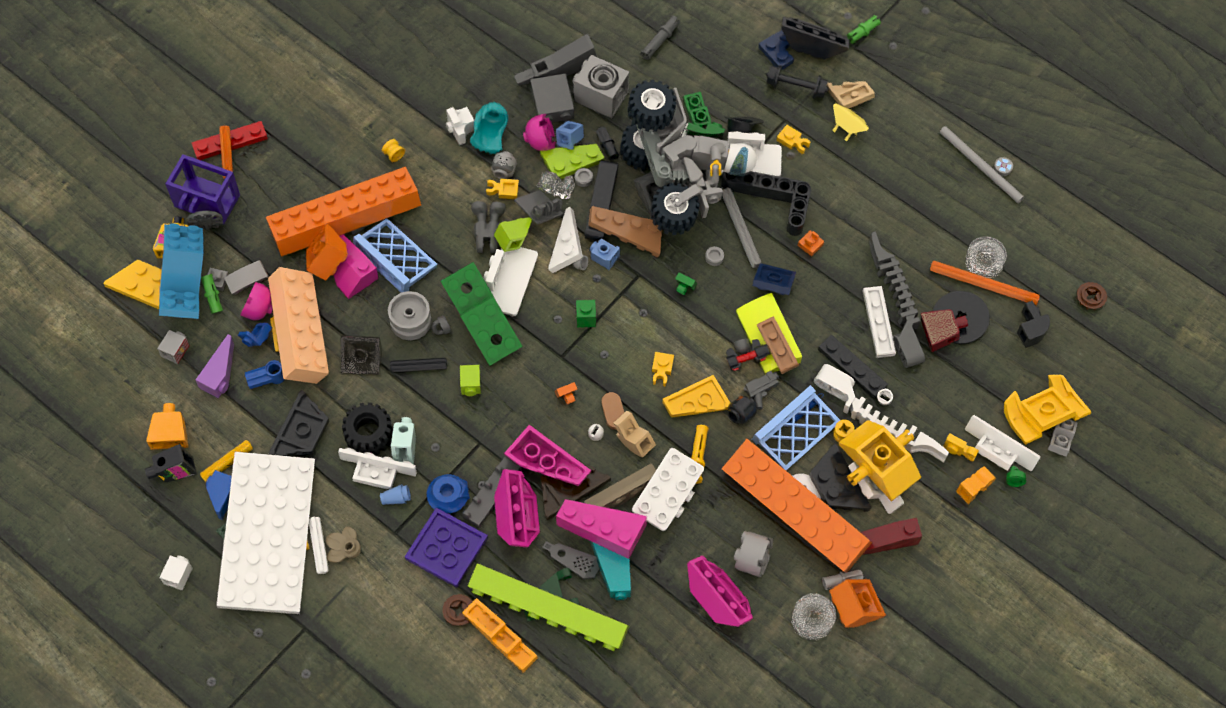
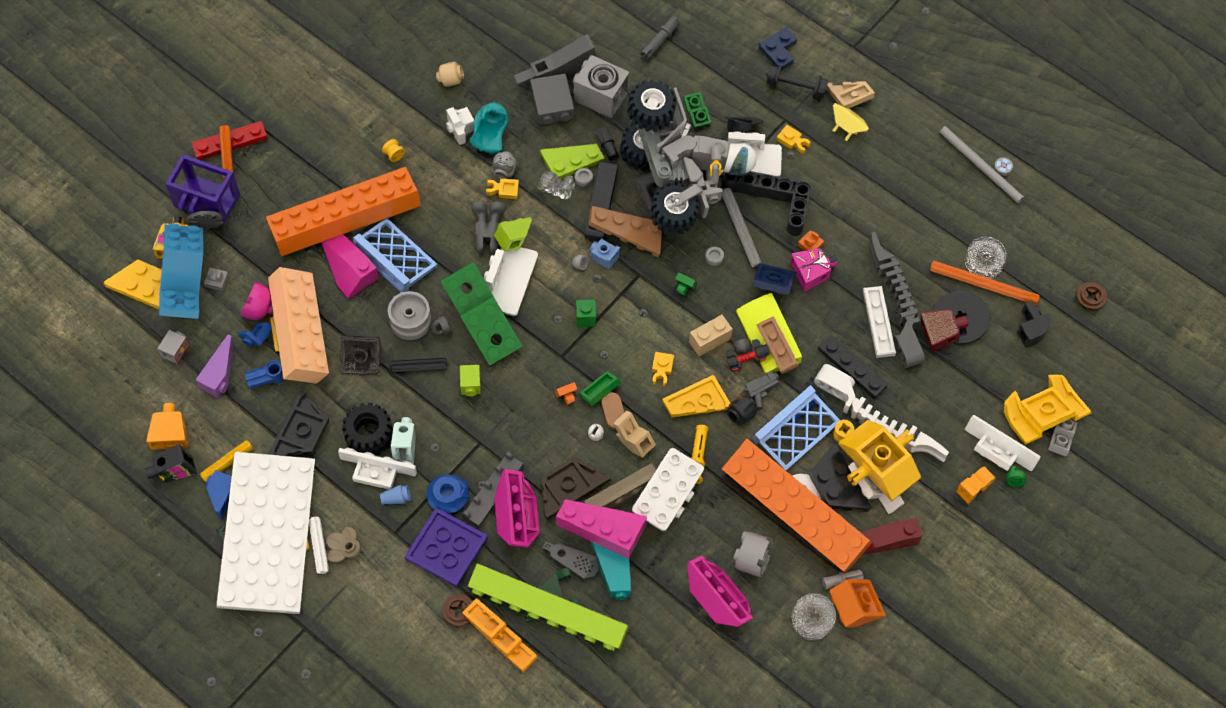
white brick [160,556,192,590] -> none
bright green pin [201,274,223,314] -> none
light grey slope [224,260,269,295] -> none
orange slope [306,223,348,281] -> none
dark pink wedge [504,425,591,486] -> none
dark grey hinge [514,190,564,225] -> none
dark pink cylinder [523,114,556,151] -> none
white wing [548,207,583,273] -> none
medium blue brick [556,121,584,150] -> none
green slope [685,122,725,137] -> none
black wedge [781,16,849,60] -> none
bright green pin [847,15,881,44] -> none
white hinge [877,389,893,405] -> none
yellow plate [943,433,979,461] -> none
none -> tan head [436,62,464,87]
none -> green tile [579,371,621,406]
none -> tan brick [689,315,733,357]
none -> dark pink torso [790,249,838,292]

